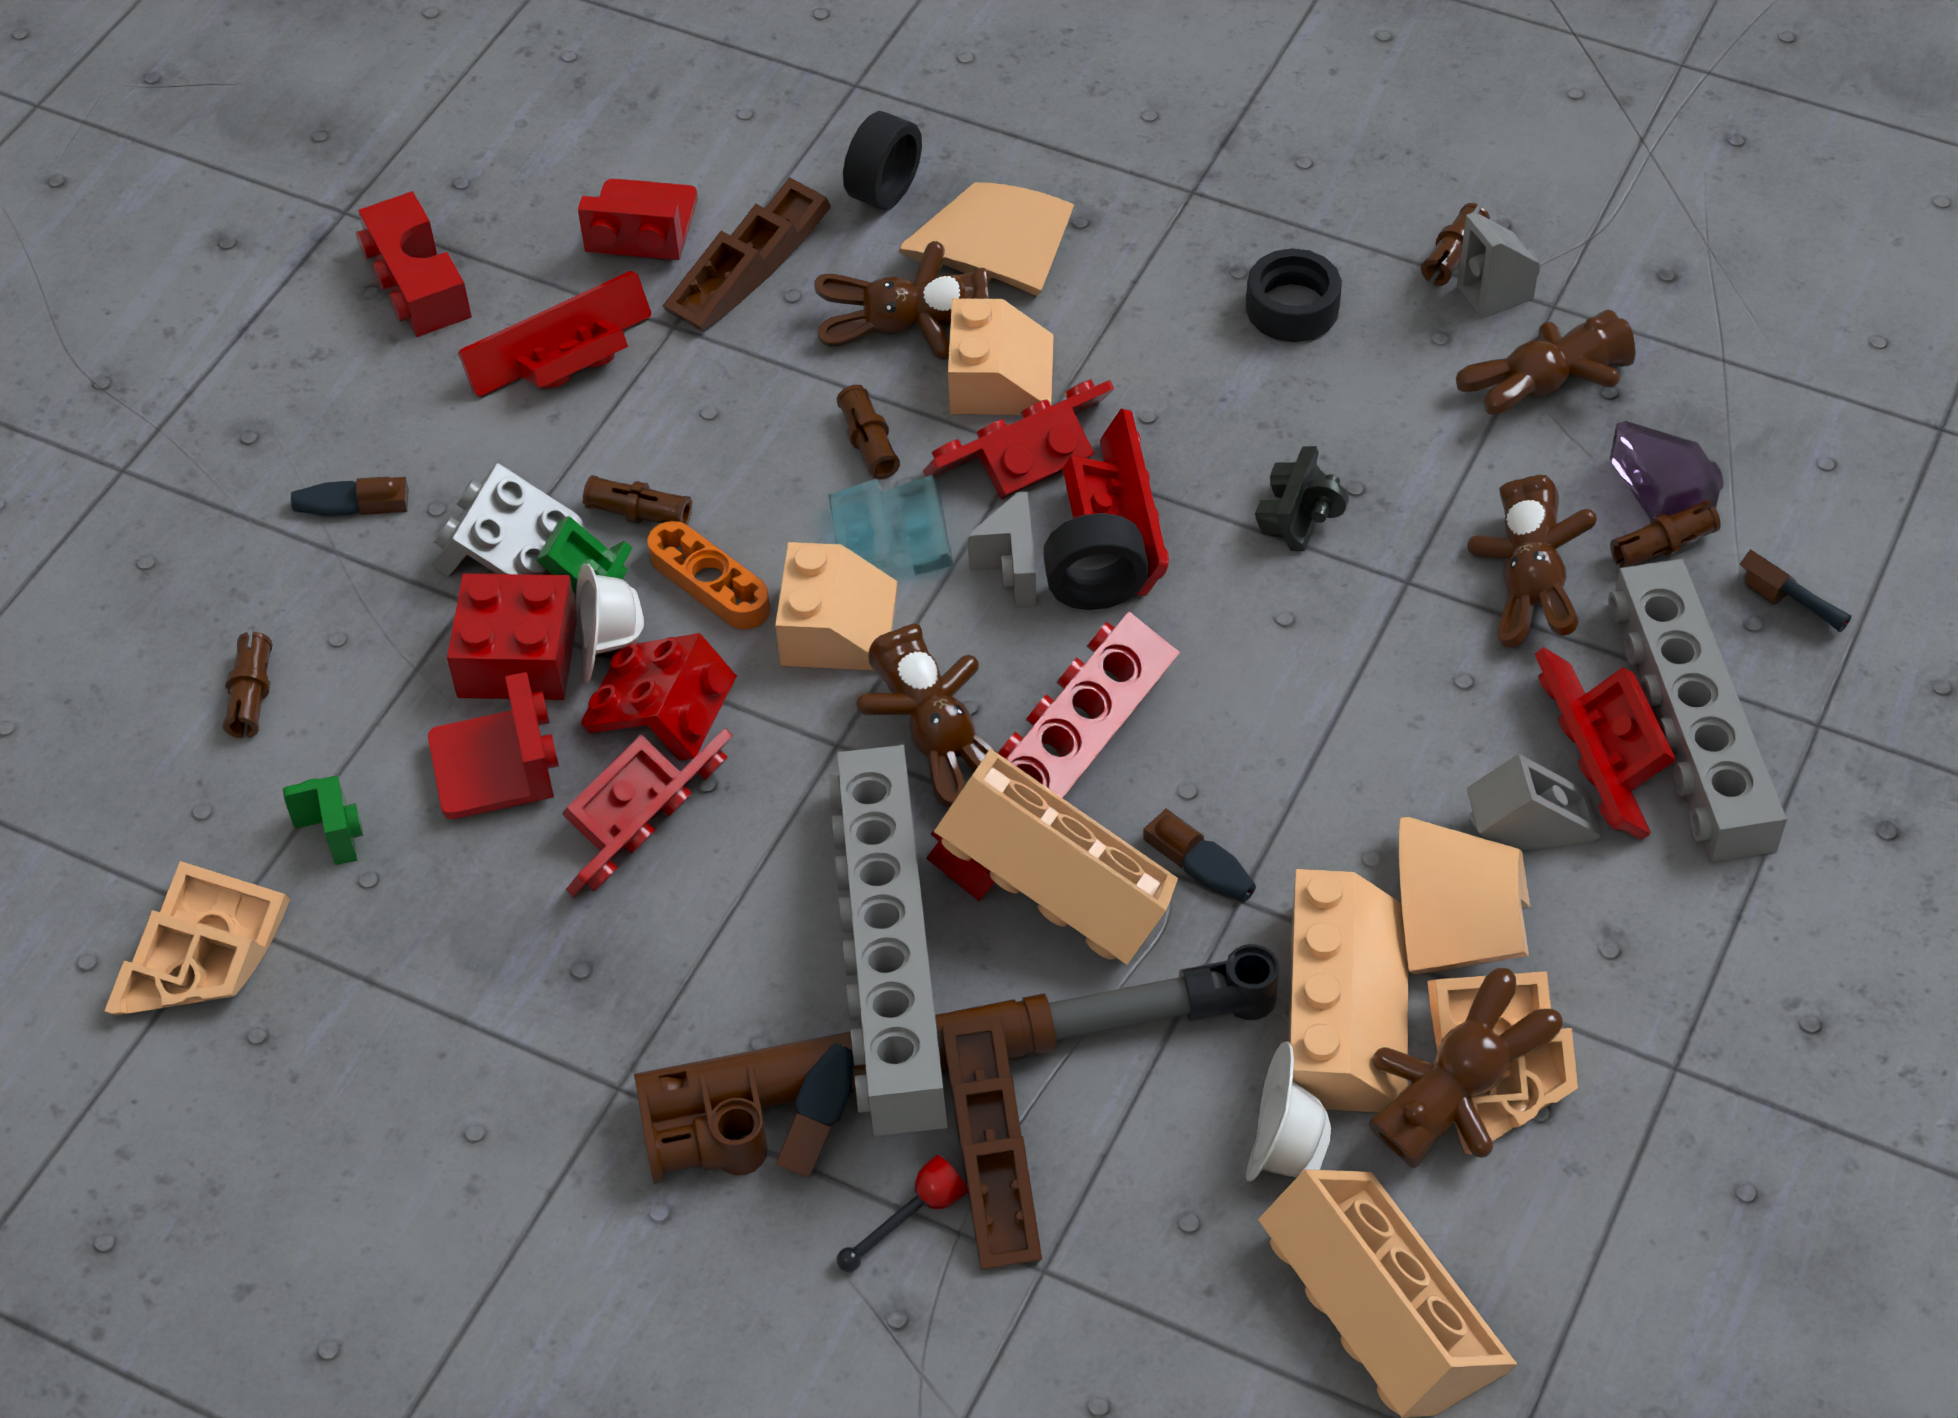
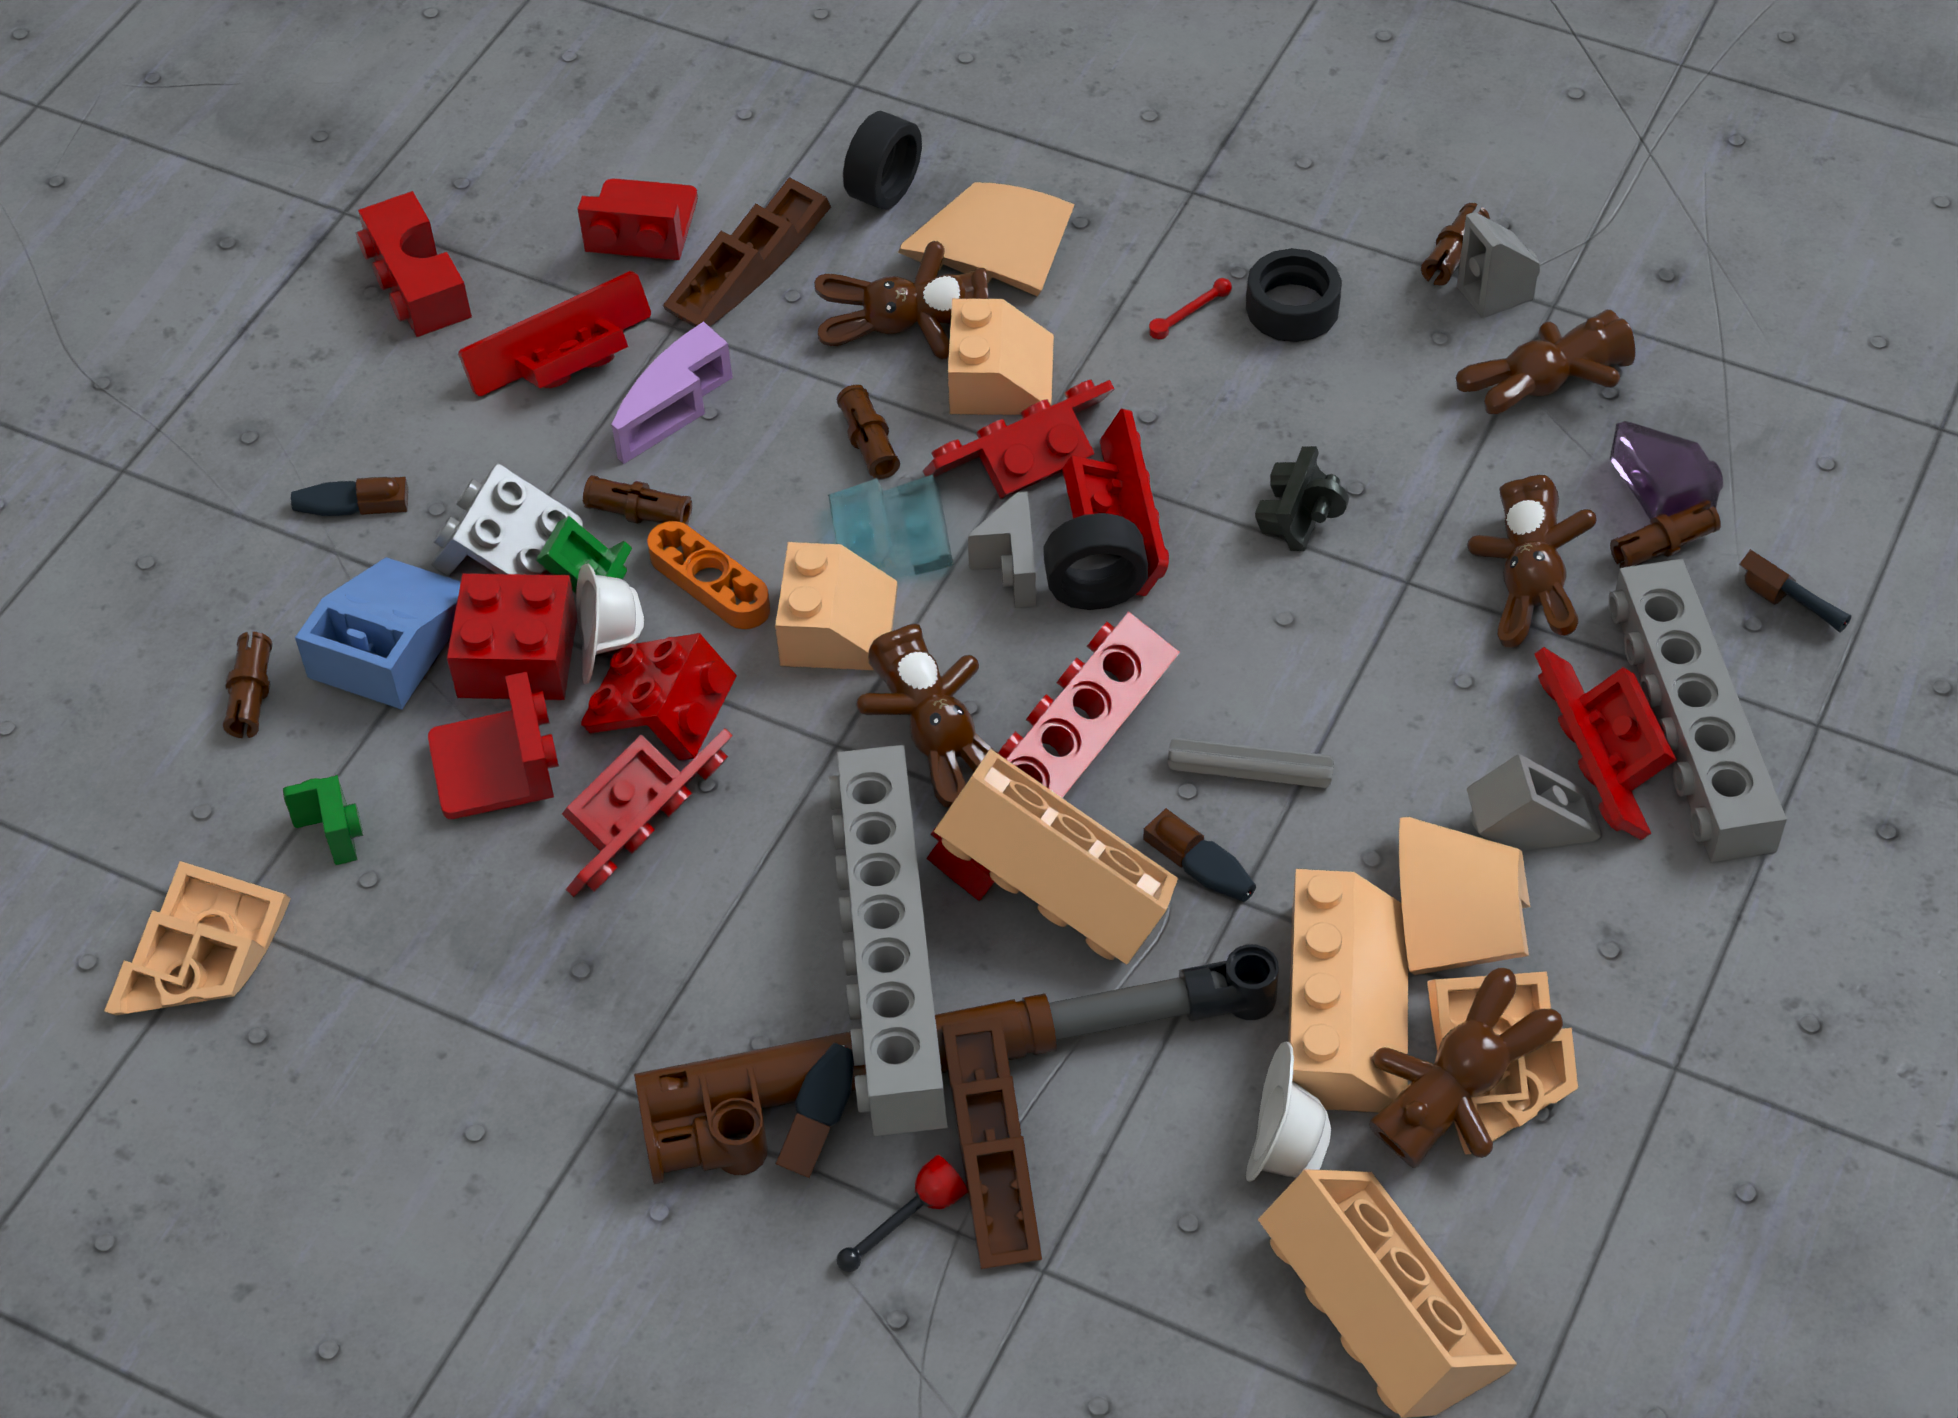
none -> medium blue slope [295,557,461,710]
none -> lavender slope [612,321,732,464]
none -> red hinge [1149,278,1232,340]
none -> light grey axle [1168,738,1334,788]

